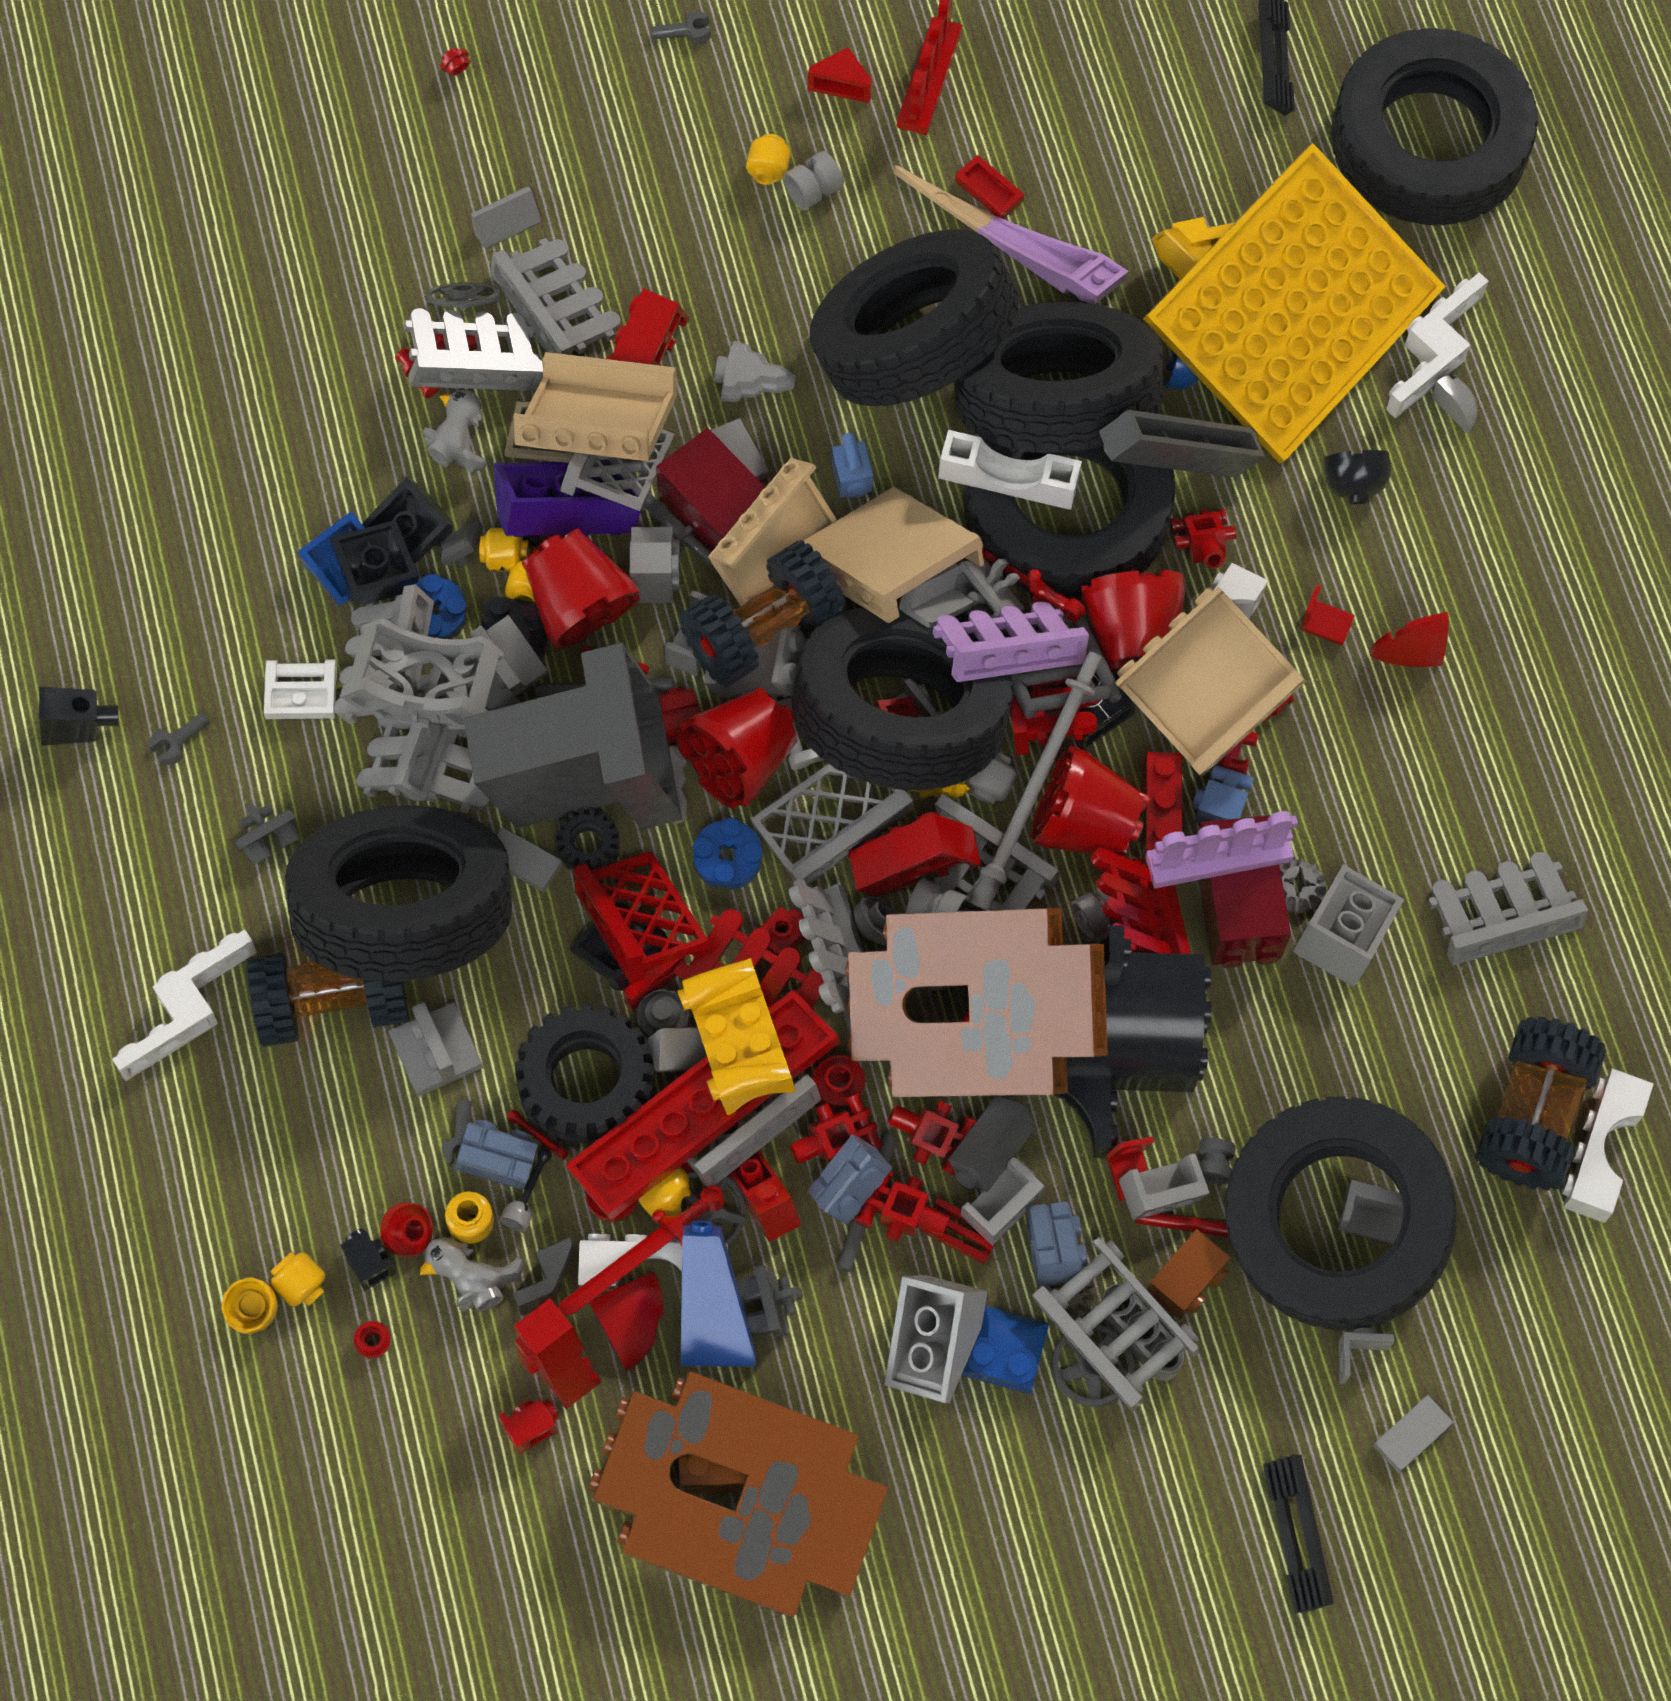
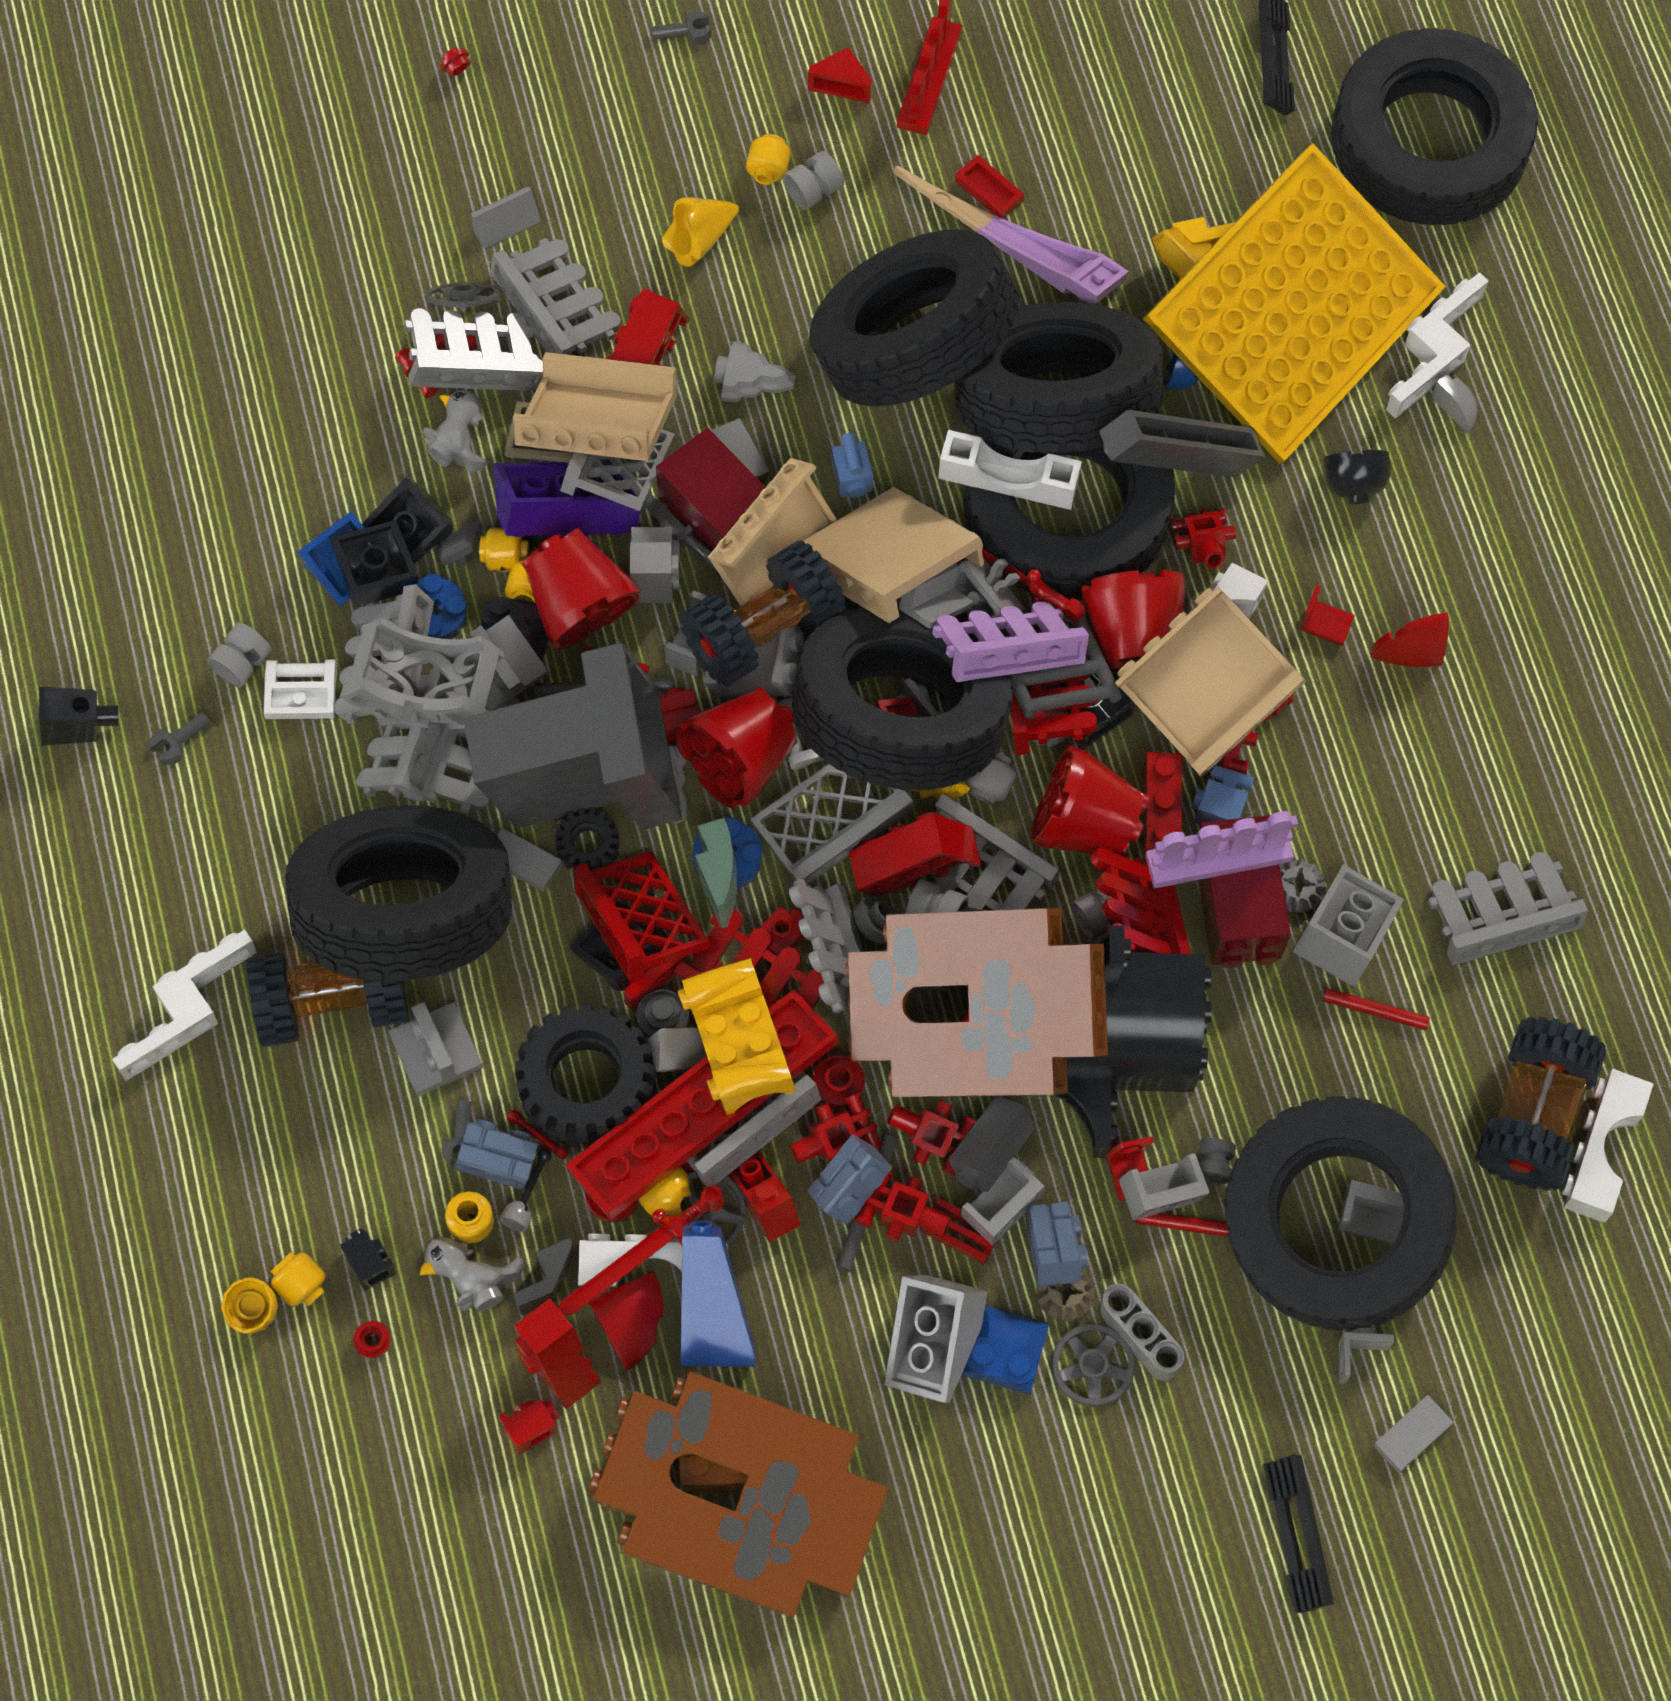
dark grey hips [233,802,299,865] -> none
red plate [380,1202,433,1257] -> none
dark grey hips [739,1265,803,1337] -> none
light grey bar [968,651,1102,911] -> none
light grey fence [1032,1237,1199,1412] -> none
dark orange brick [1147,1229,1231,1320] -> none
none -> light grey wheel [207,622,272,688]
none -> yellow hat [662,197,739,267]
none -> sand green slope [695,817,737,928]
none -> red bar [1323,988,1430,1031]

